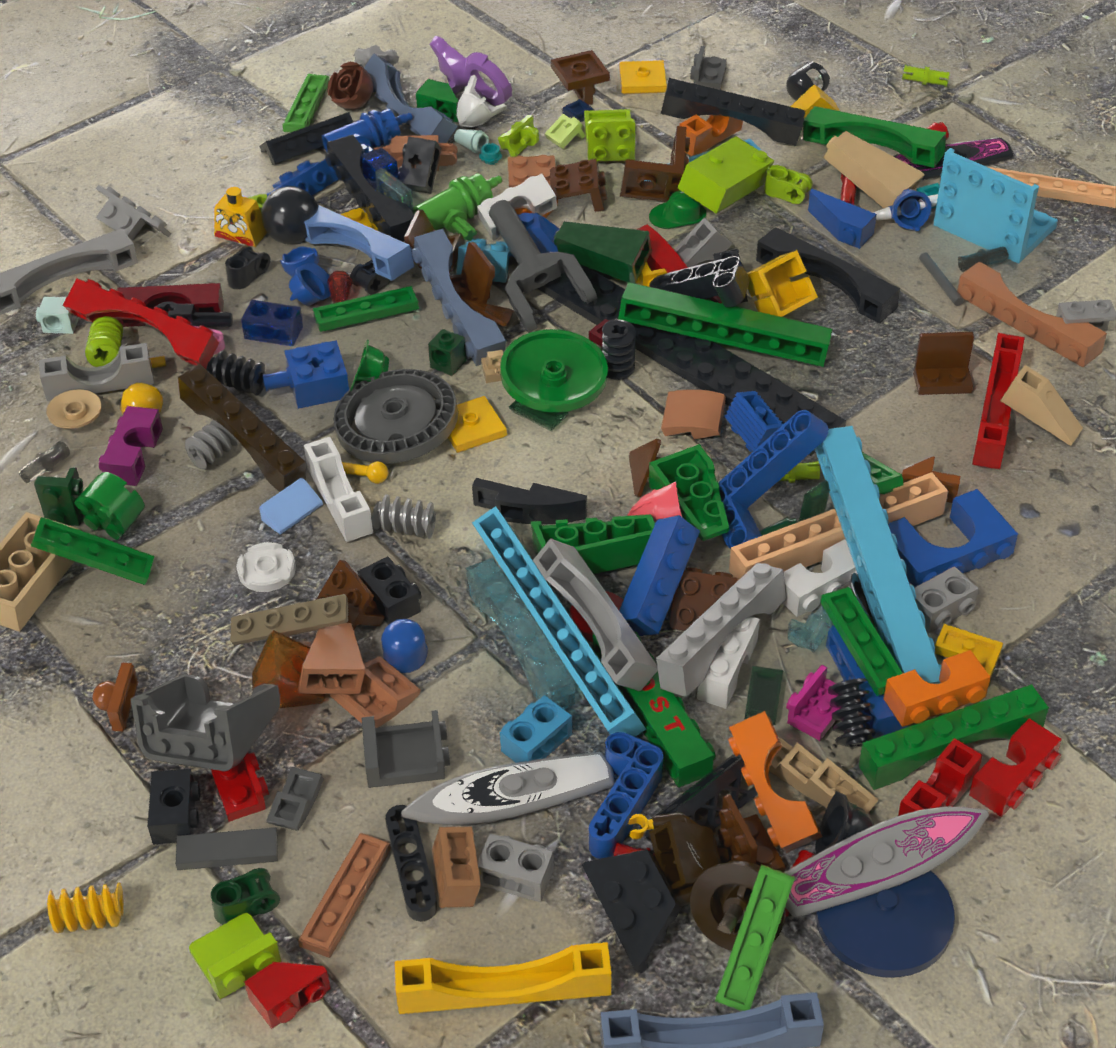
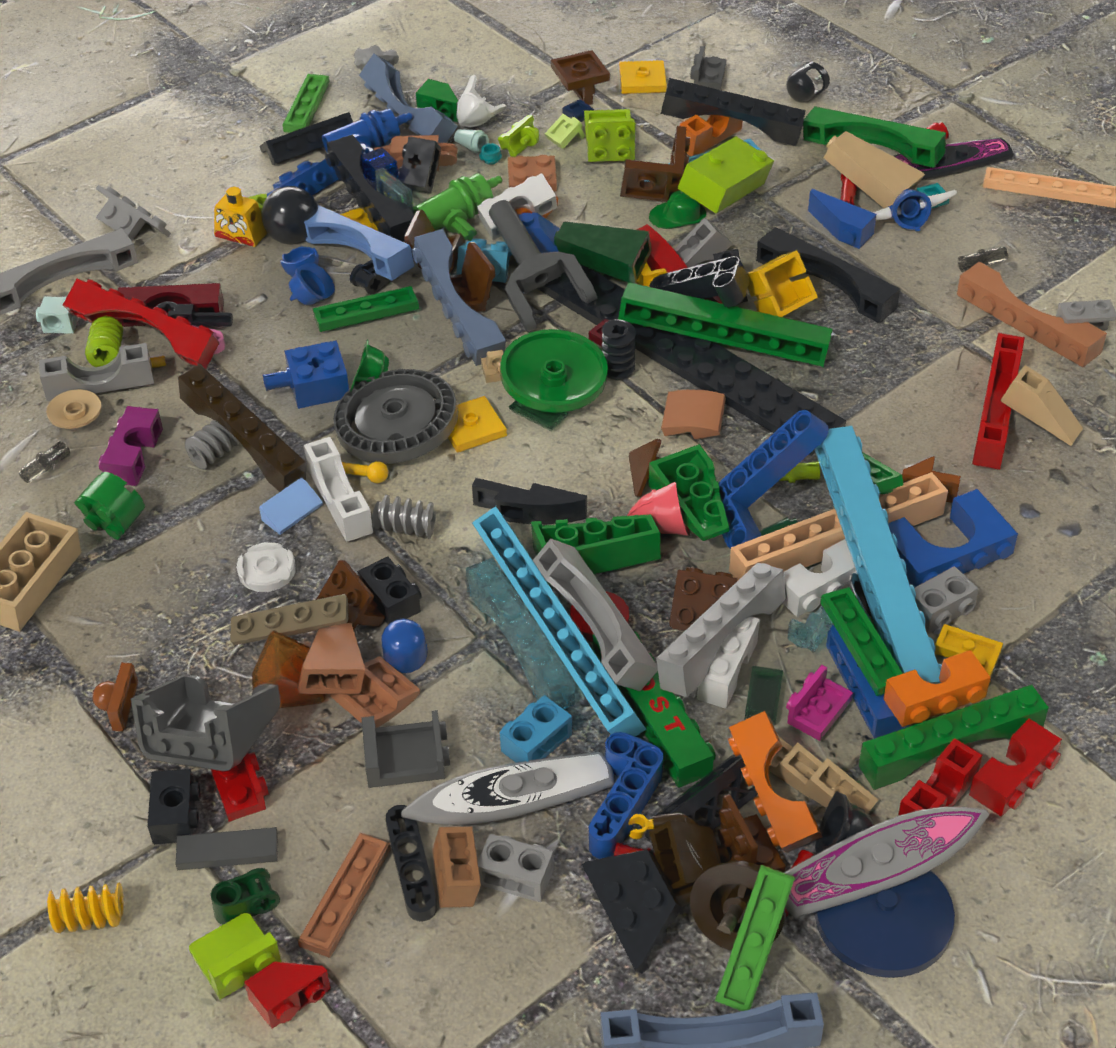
green plate [31,517,154,585] -> none
dark green bracket [34,467,84,526] -> none
yellow hair [120,383,163,414] -> none
black piece [206,350,265,396] -> none
black piece [225,245,270,289] -> none
clear blue brick [241,300,303,346] -> none
dark grey slope [266,767,324,831] -> none
copper cylinder [327,61,373,109] -> none
clear red cone [327,271,352,304] -> none
yellow arch [395,942,612,1014] -> none
dark green brick [428,329,466,376] -> none
medium lavender animal [430,36,512,106] -> none
reddish brown piece [463,299,514,327] -> none
reddish brown bracket [550,159,608,212] -> none
blue brick [619,515,700,636] -> none
blue brick [724,391,783,452] -> none
lime piece [764,165,813,204] -> none
yellow slope [791,84,839,118] -> none
clear green tile [798,480,830,522] -> none
black piece [828,678,875,747] -> none
lime pin [902,65,950,87] -> none
reddish brown bracket [913,332,974,395] -> none
dark grey bar [919,252,964,306] -> none
medium azure bracket [933,148,1058,264] -> none

